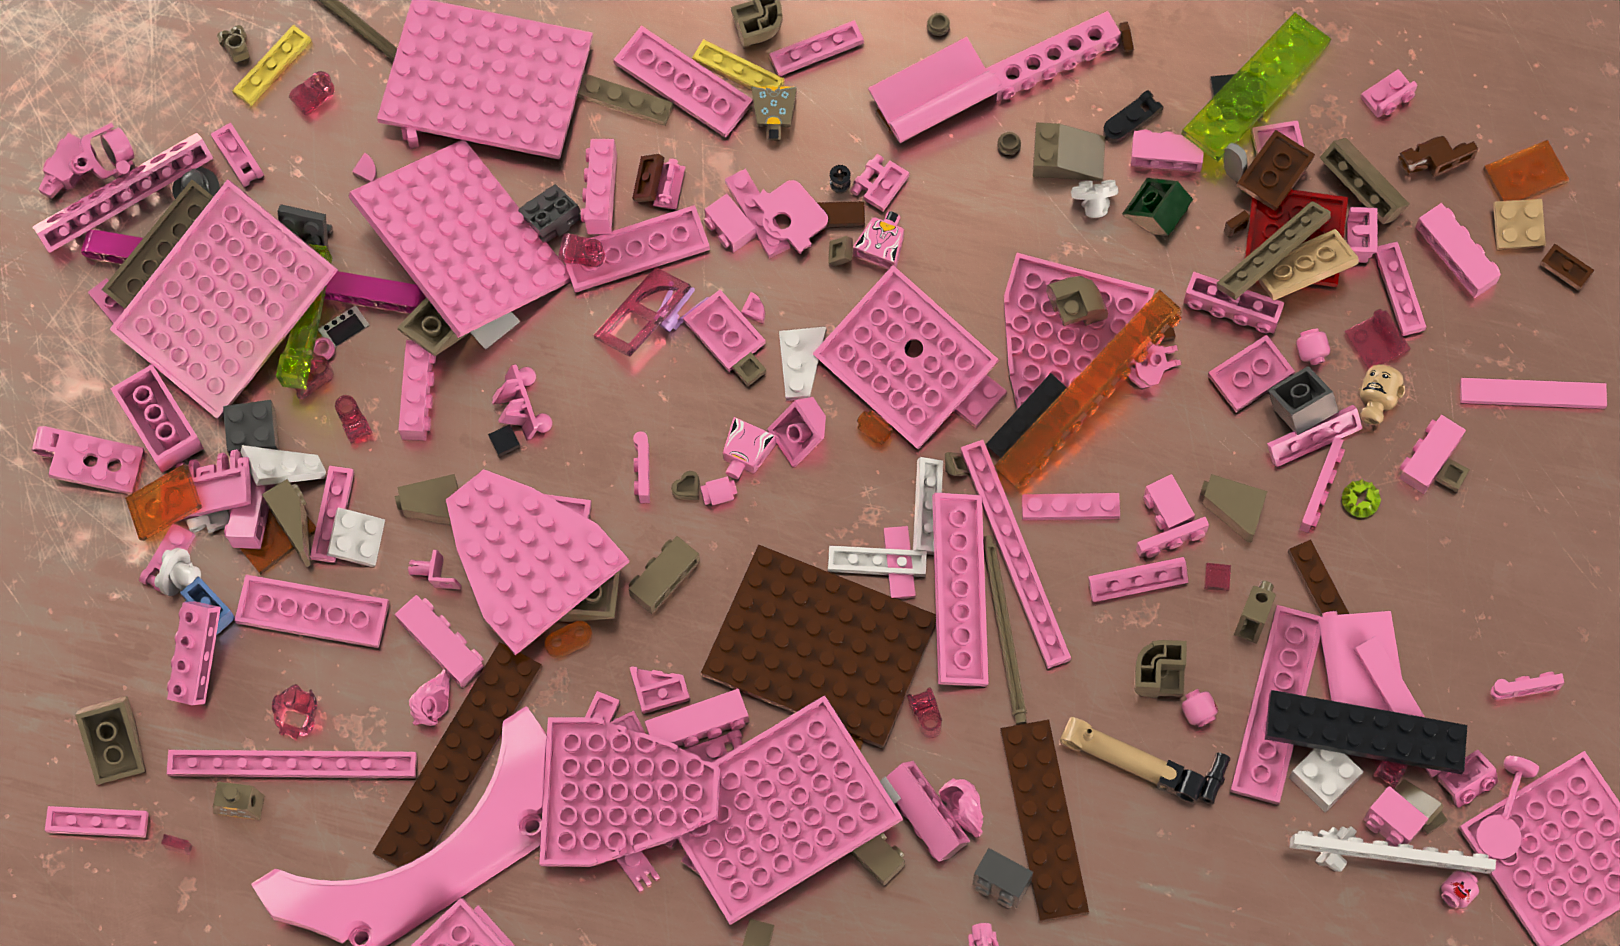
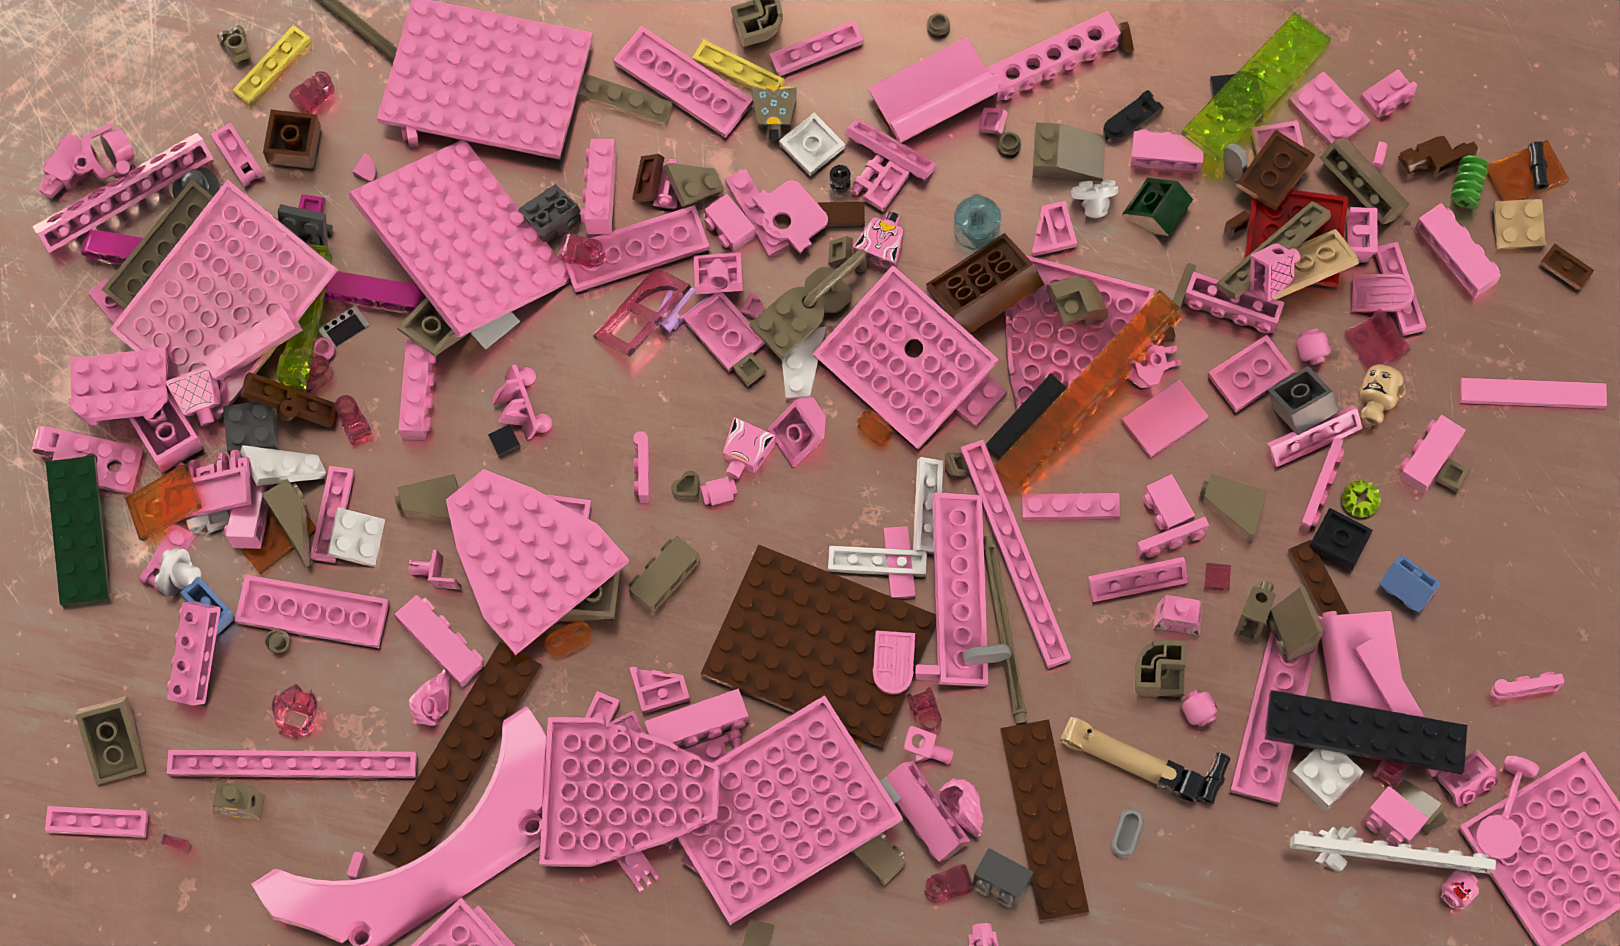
none -> dark green plate [45,455,110,606]
none -> bright pink plate [68,347,169,425]
none -> bright pink torso [166,366,221,426]
none -> bright pink brick [202,308,303,380]
none -> reddish brown hinge [241,372,337,428]
none -> reddish brown brick [263,110,321,168]
none -> dark tan plate [265,629,290,653]
none -> dark pink tile [298,194,325,213]
none -> bright pink tile [347,851,367,880]
none -> dark tan wing [664,163,725,208]
none -> bright pink plate [694,252,743,294]
none -> dark tan plate [749,249,867,360]
none -> white plate [779,113,845,176]
none -> bright pink plate [845,118,937,180]
none -> bright pink window [872,631,915,694]
none -> bright pink bracket [903,726,953,764]
none -> bright pink tile [915,664,941,681]
none -> clear pink piece [924,864,975,903]
none -> reddish brown slope [926,233,1044,333]
none -> clear light blue brick [954,194,1002,250]
none -> light grey tile [963,644,1011,665]
none -> bright pink plate [978,107,1008,134]
none -> bright pink wing [1032,201,1077,257]
none -> light grey tile [1111,809,1144,858]
none -> bright pink tile [1121,380,1209,458]
none -> bright pink torso [1153,595,1203,636]
none -> dark tan tile [1170,263,1196,315]
none -> bright pink torso [1250,244,1300,301]
none -> dark tan slope [1266,586,1323,661]
none -> bright pink plate [1288,71,1370,146]
none -> black tile [1309,508,1373,570]
none -> bright pink window [1352,273,1415,313]
none -> bright pink tile [1372,141,1388,172]
none -> medium blue brick [1379,554,1441,612]
none -> bright green piece [1450,155,1489,209]
none -> black pin [1528,141,1549,190]

